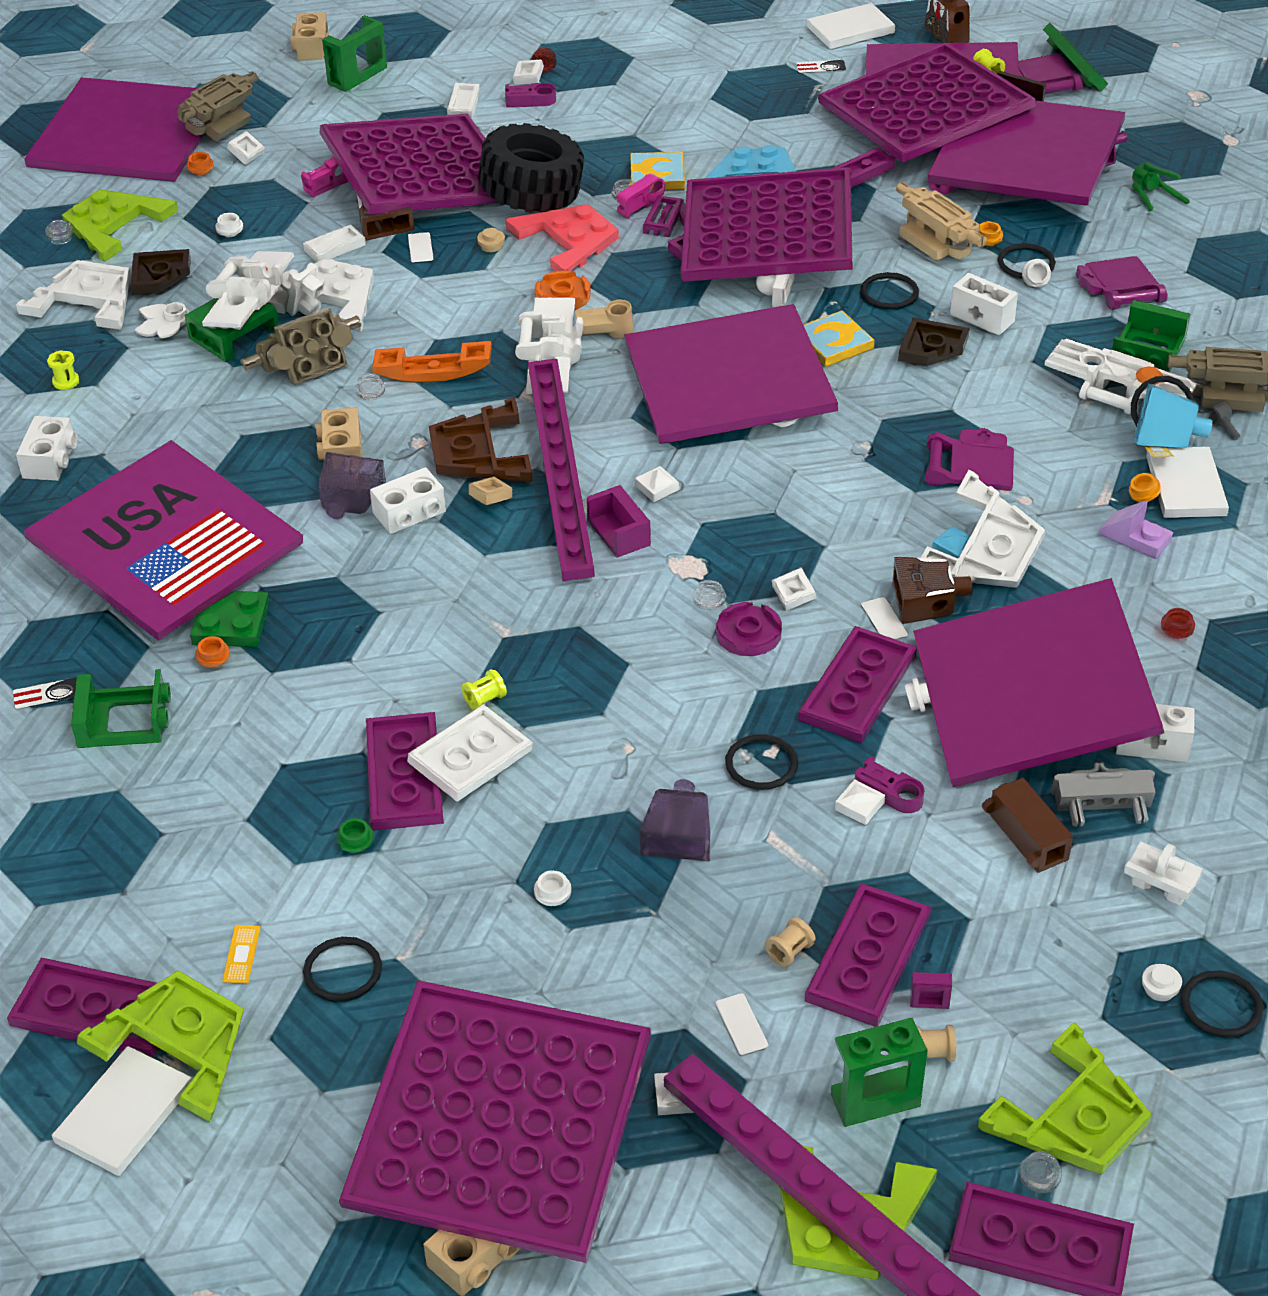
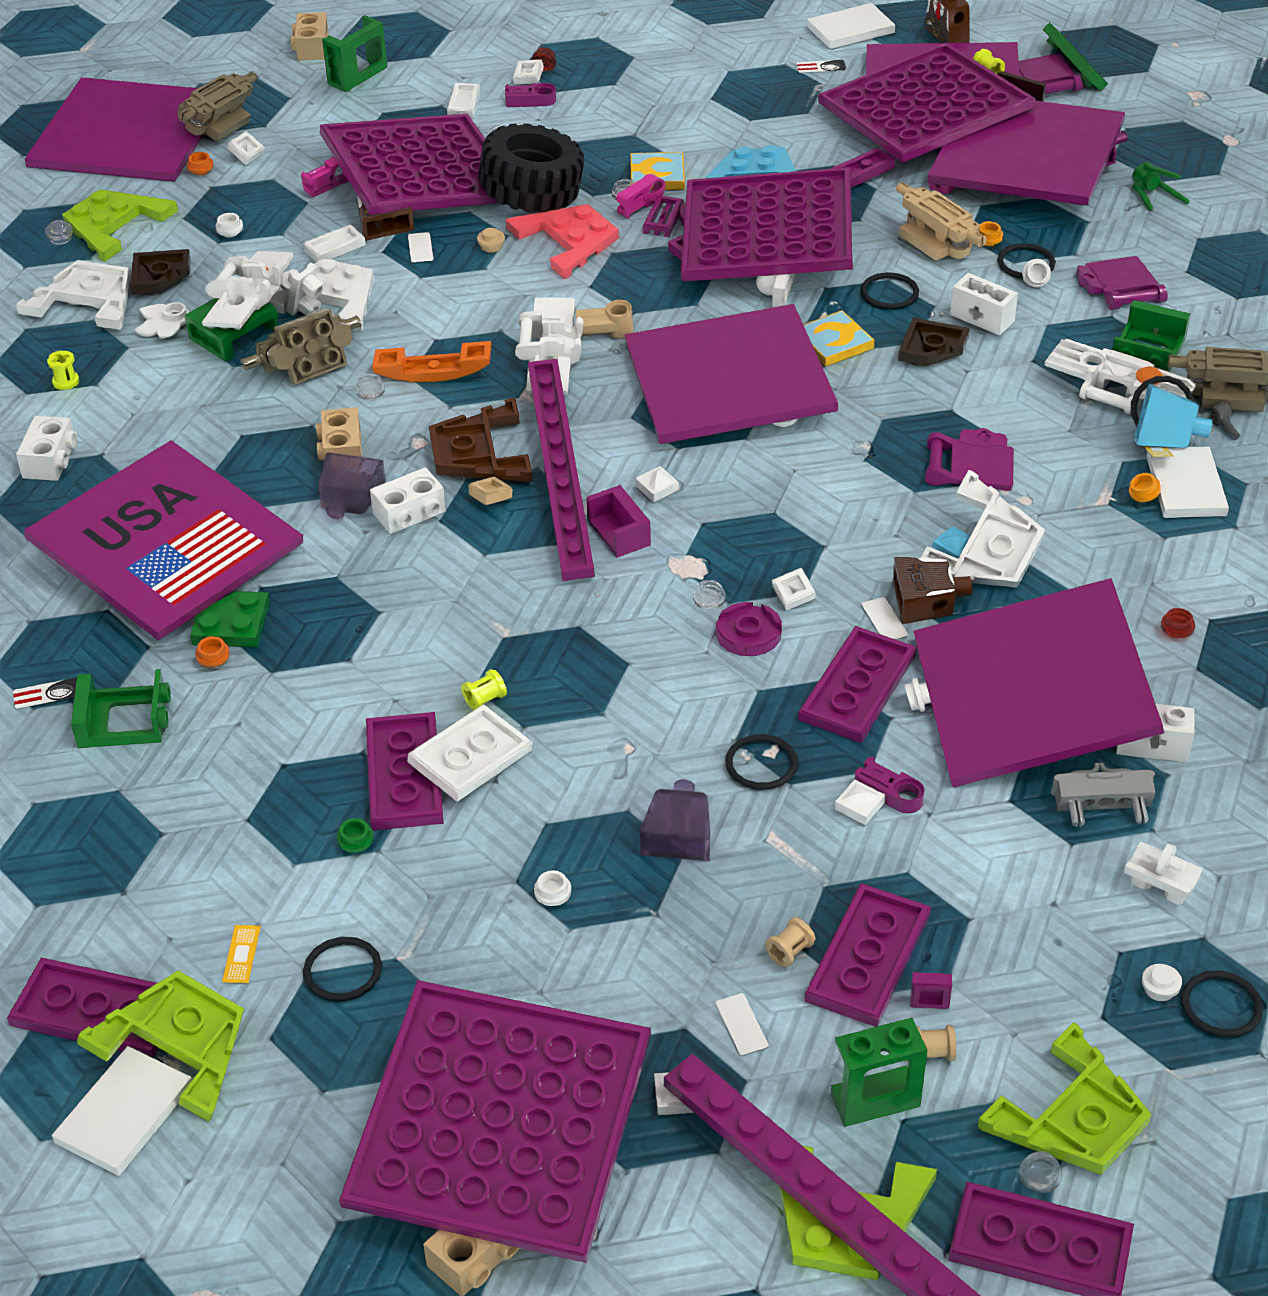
orange tile [535,271,591,310] -> none
reddish brown brick [982,778,1073,873] -> none
lavender slope [1099,501,1173,559] -> none

